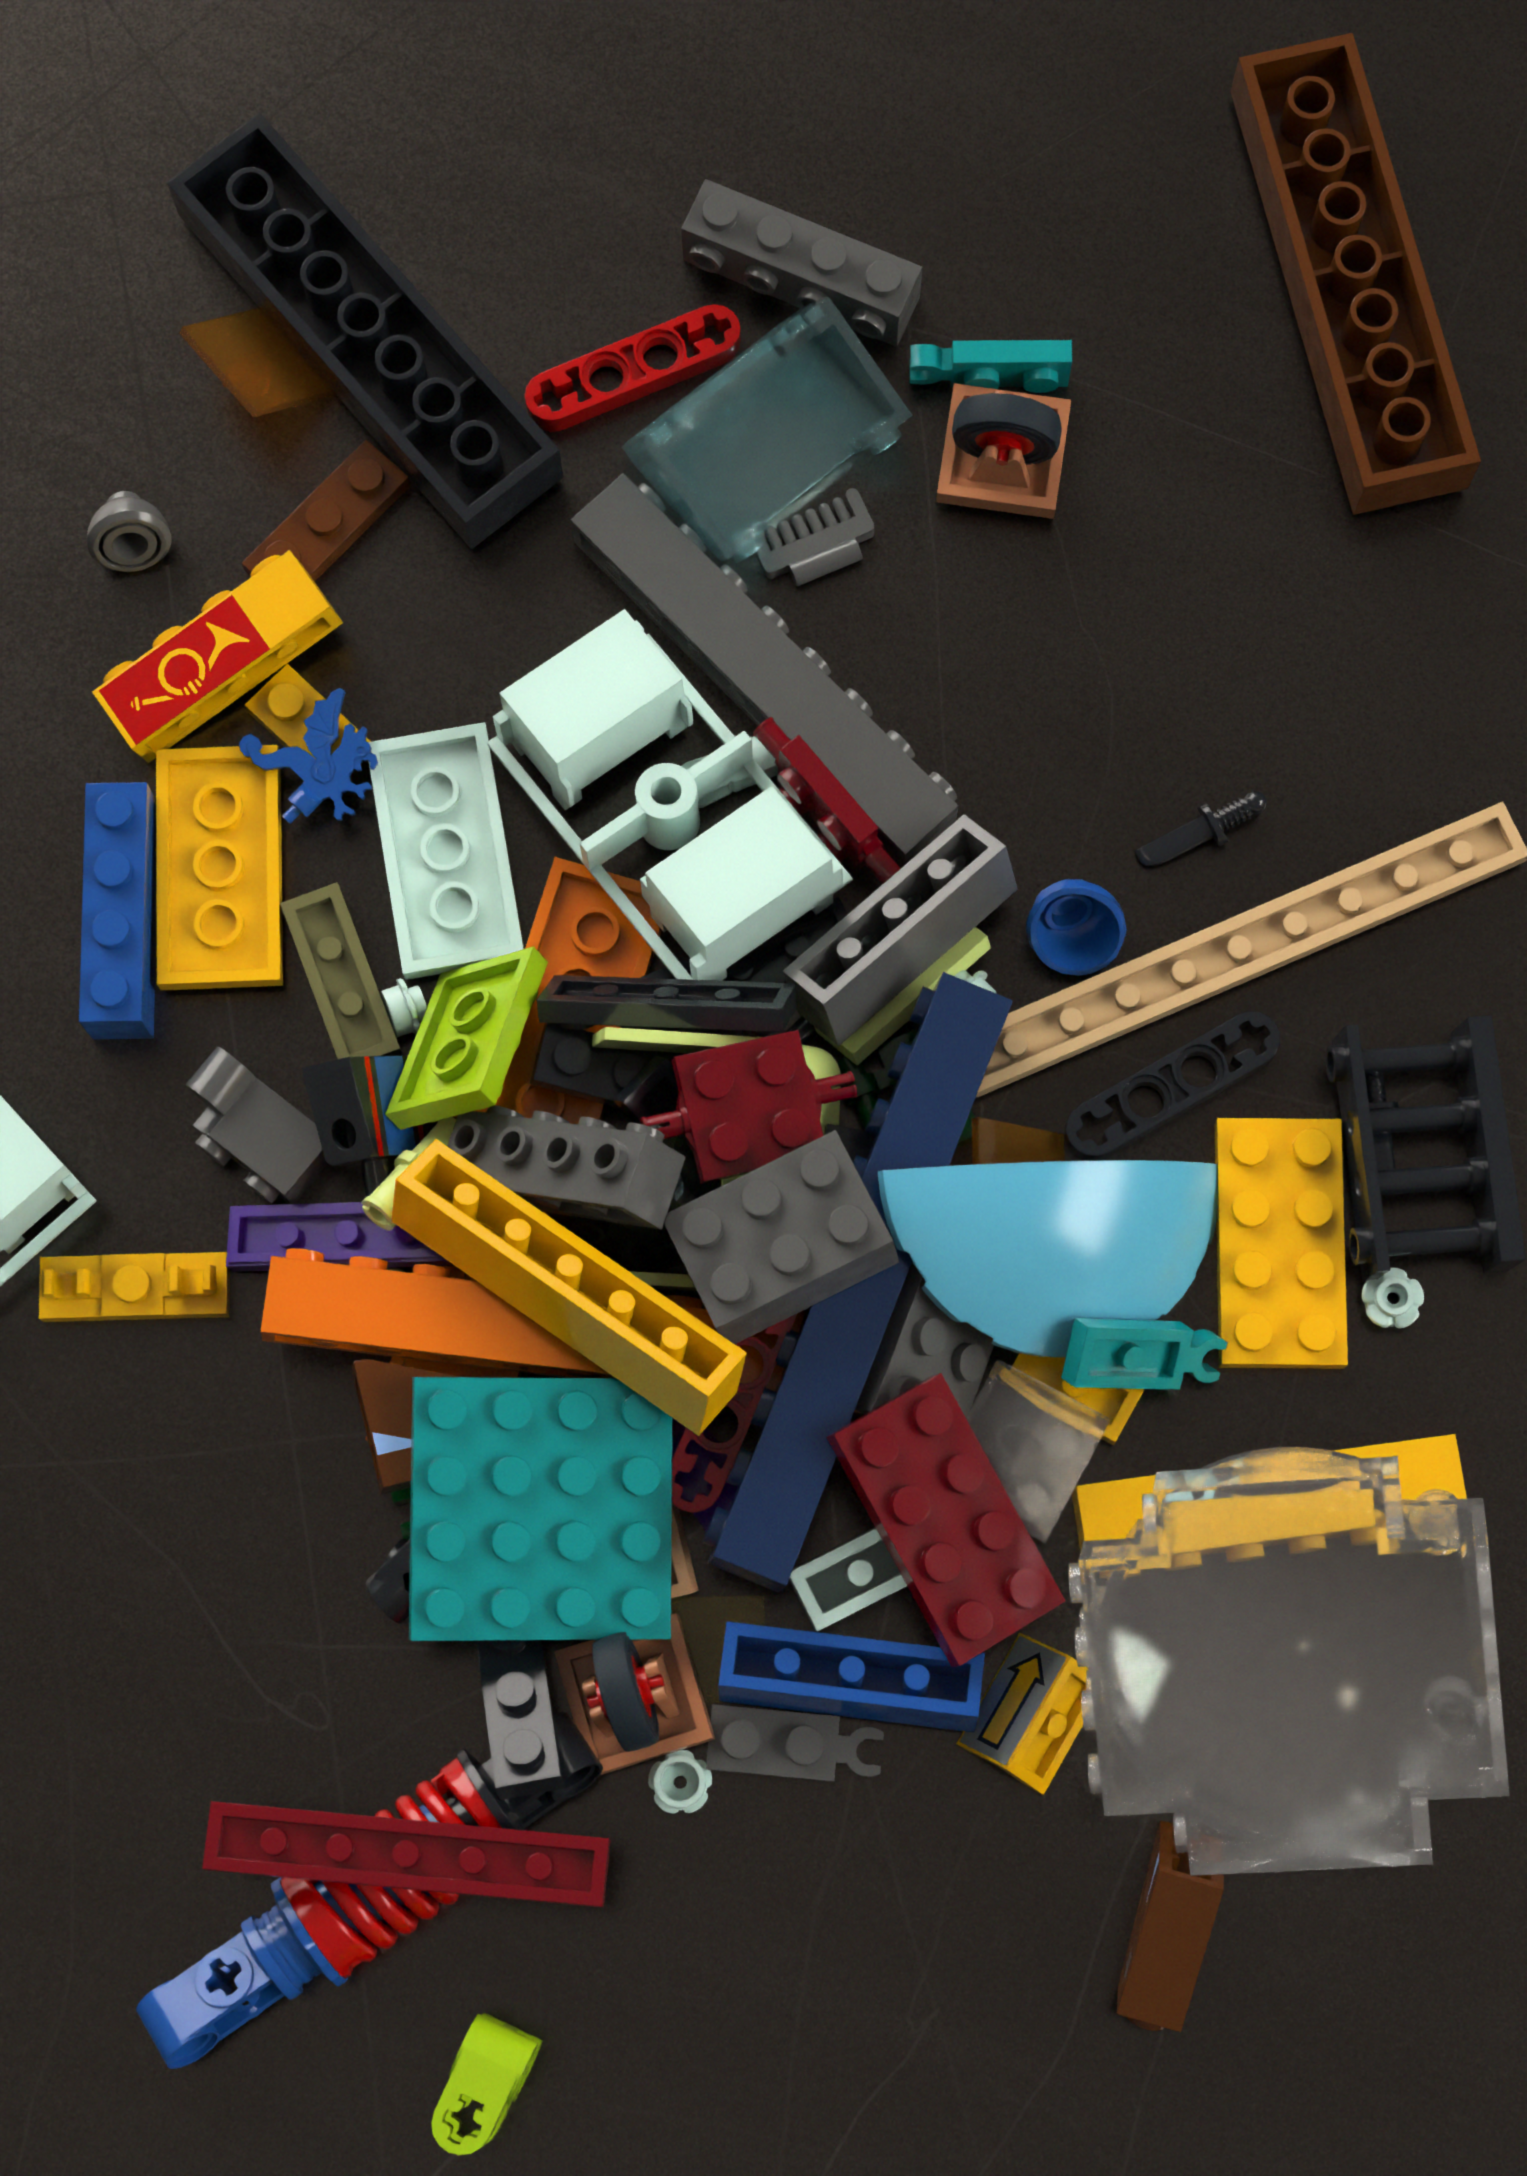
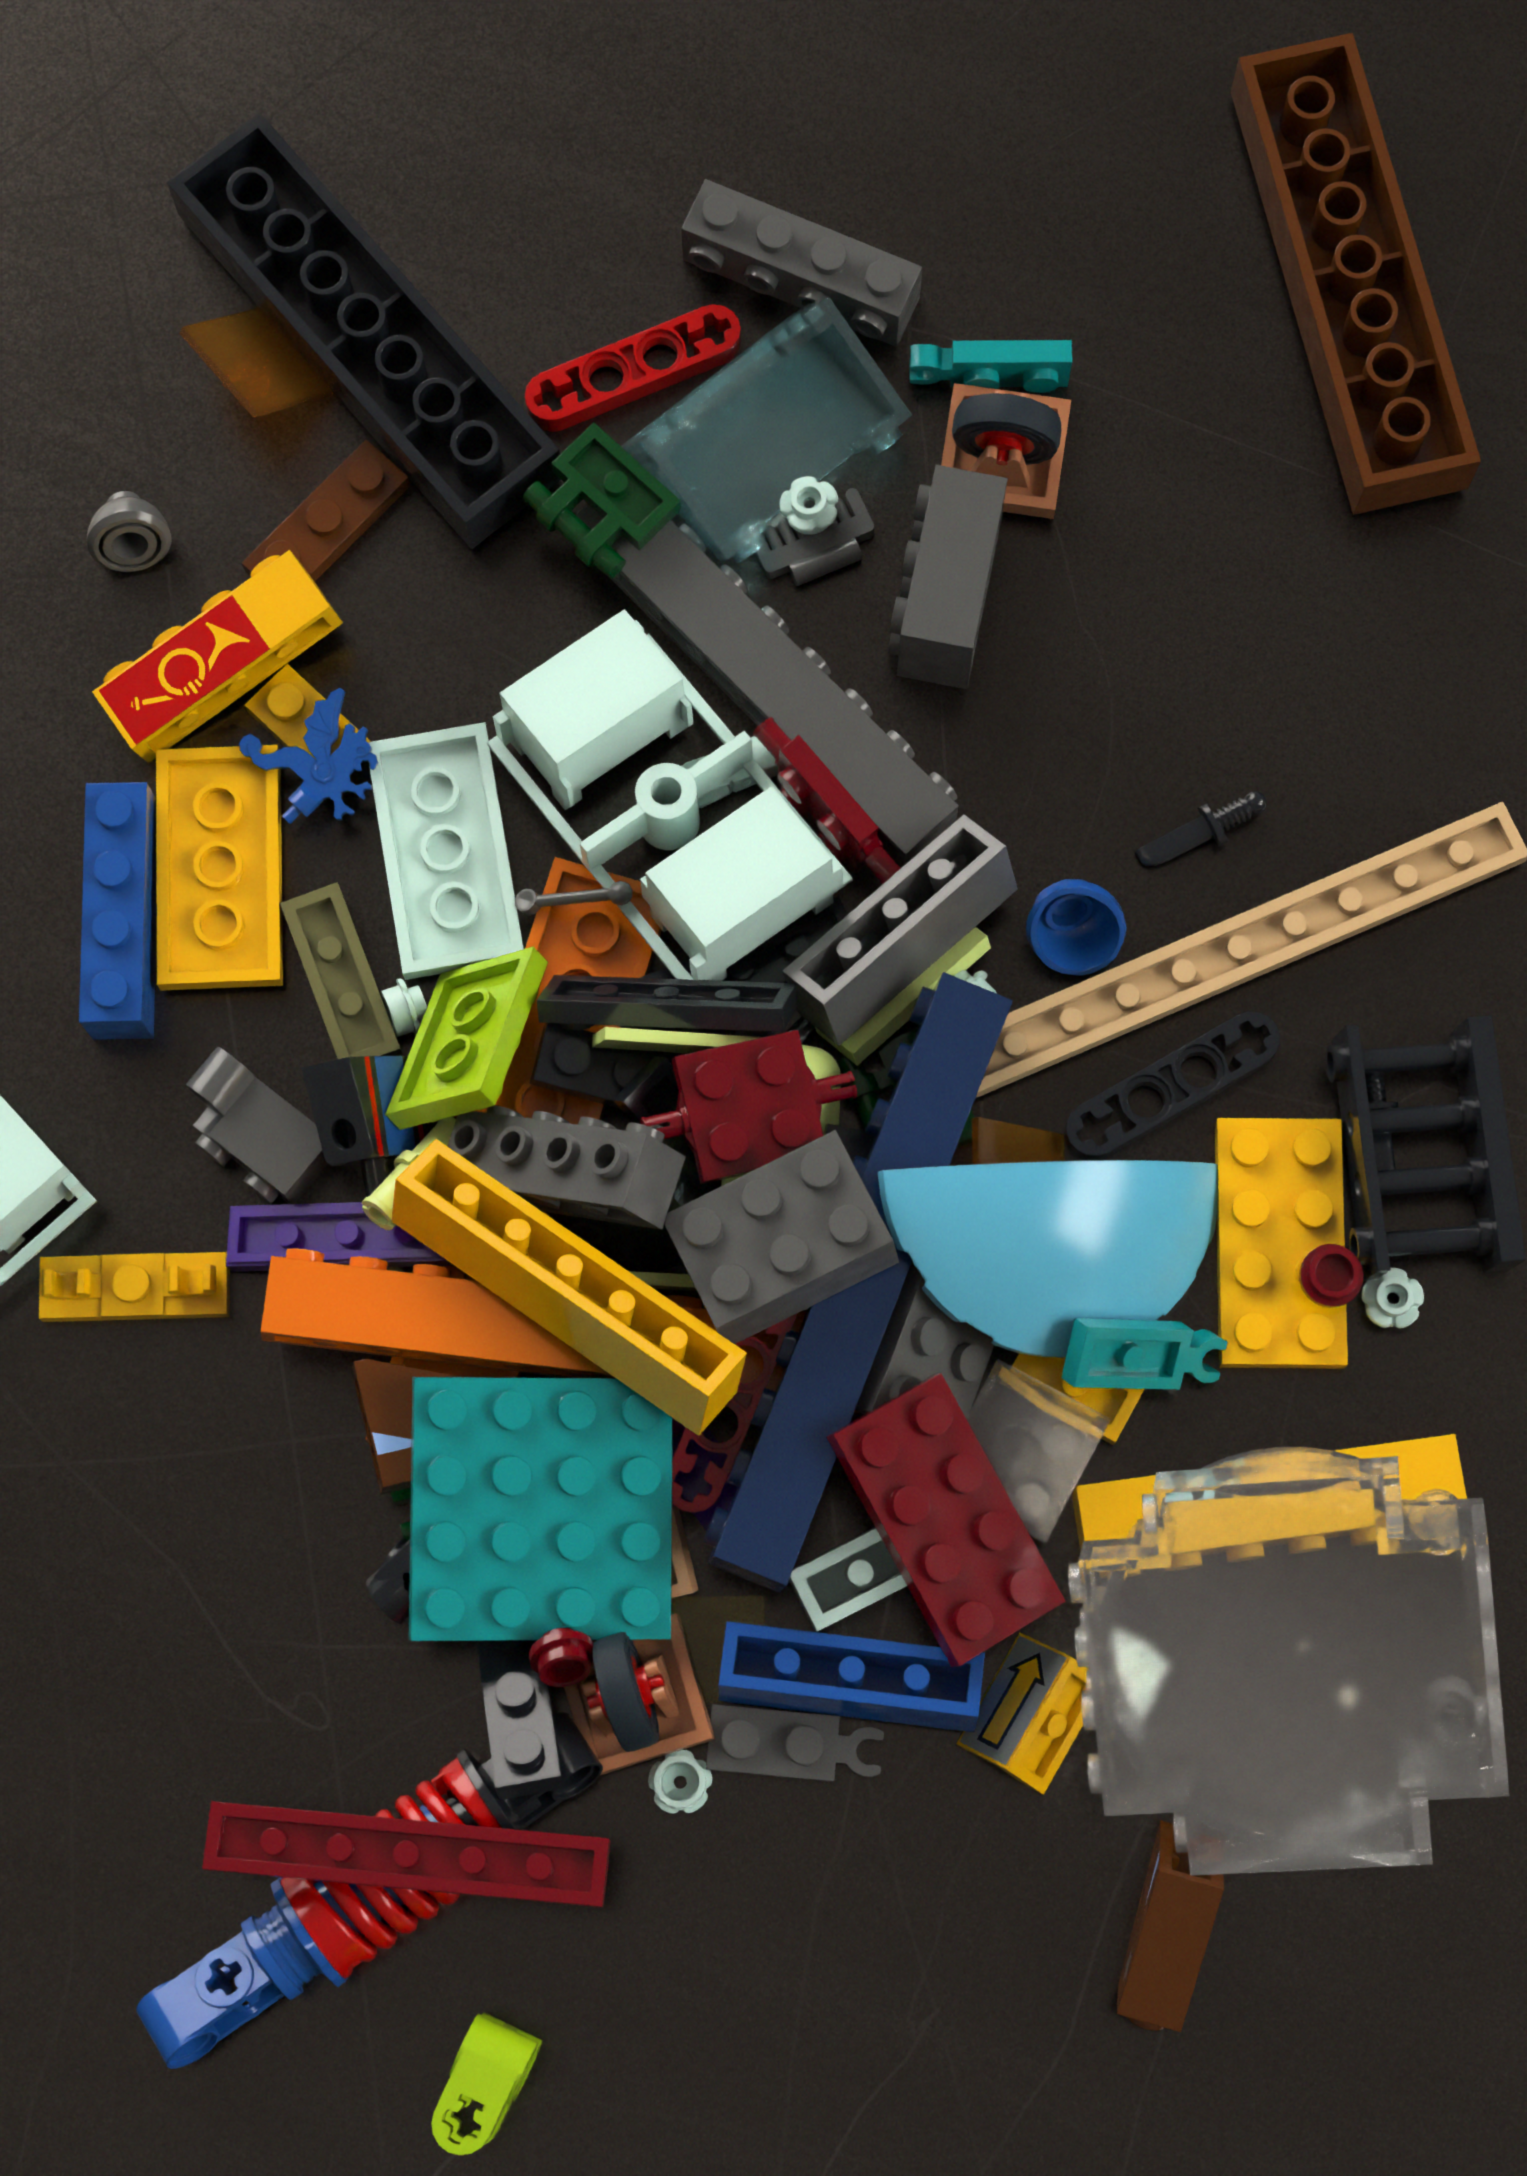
none -> dark grey hinge [515,881,633,916]
none -> dark green plate [523,422,681,578]
none -> dark red plate [529,1628,593,1687]
none -> light aqua plate [779,476,838,535]
none -> dark grey brick [888,465,1008,689]
none -> dark red plate [1299,1244,1363,1308]

